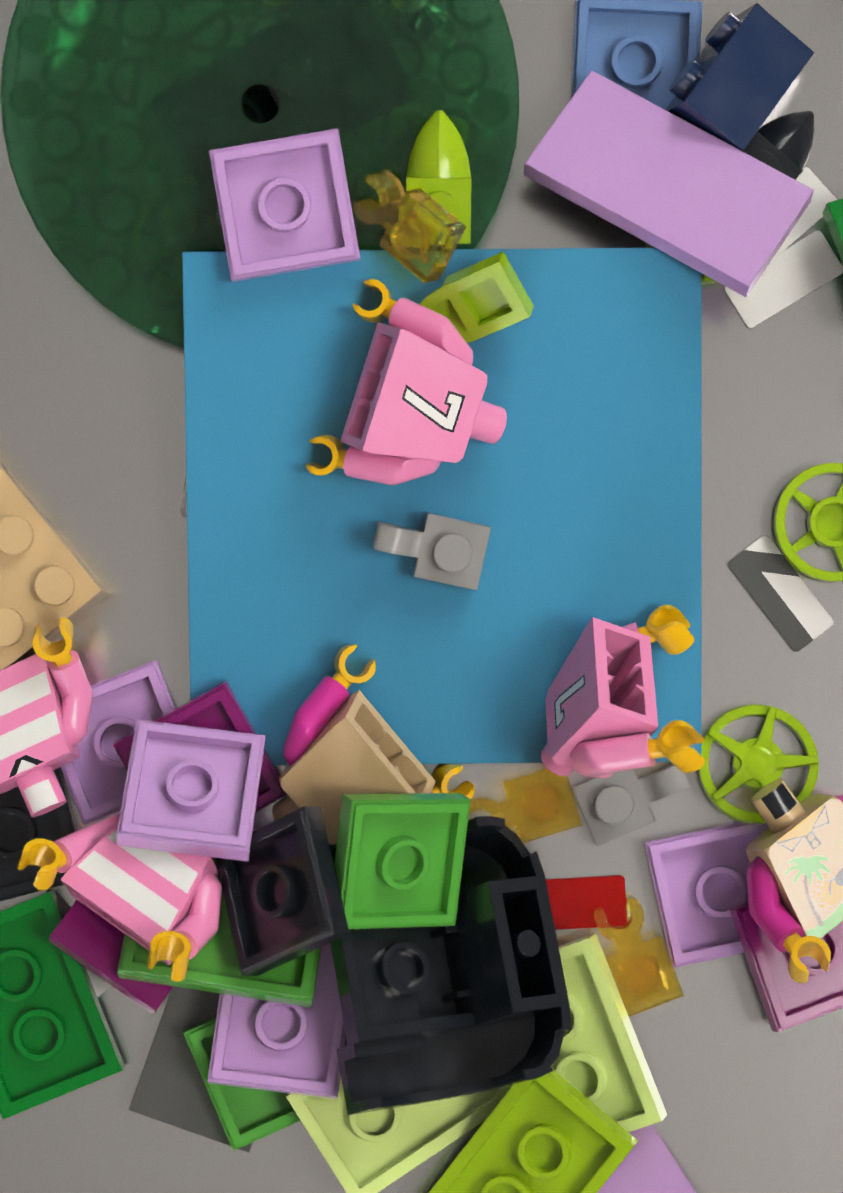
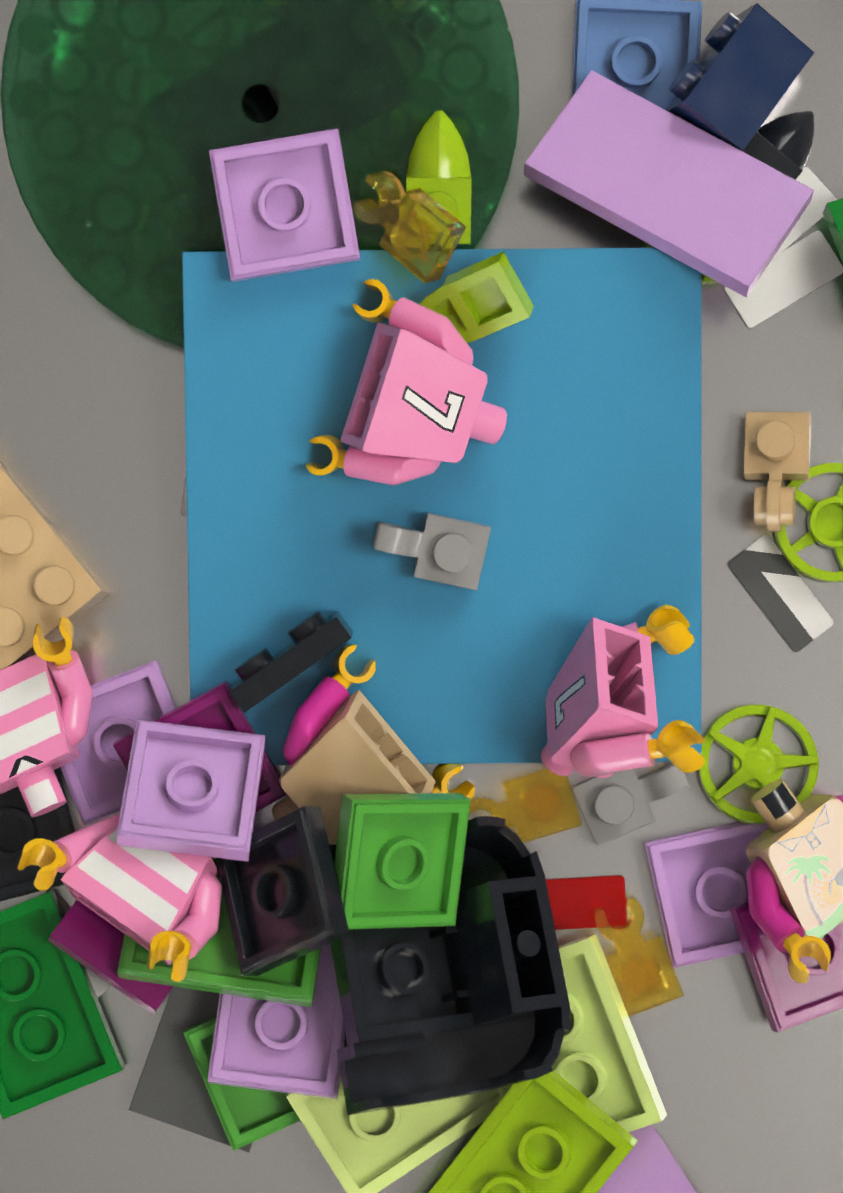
none -> black plate [229,611,353,713]
none -> tan plate [744,412,811,532]

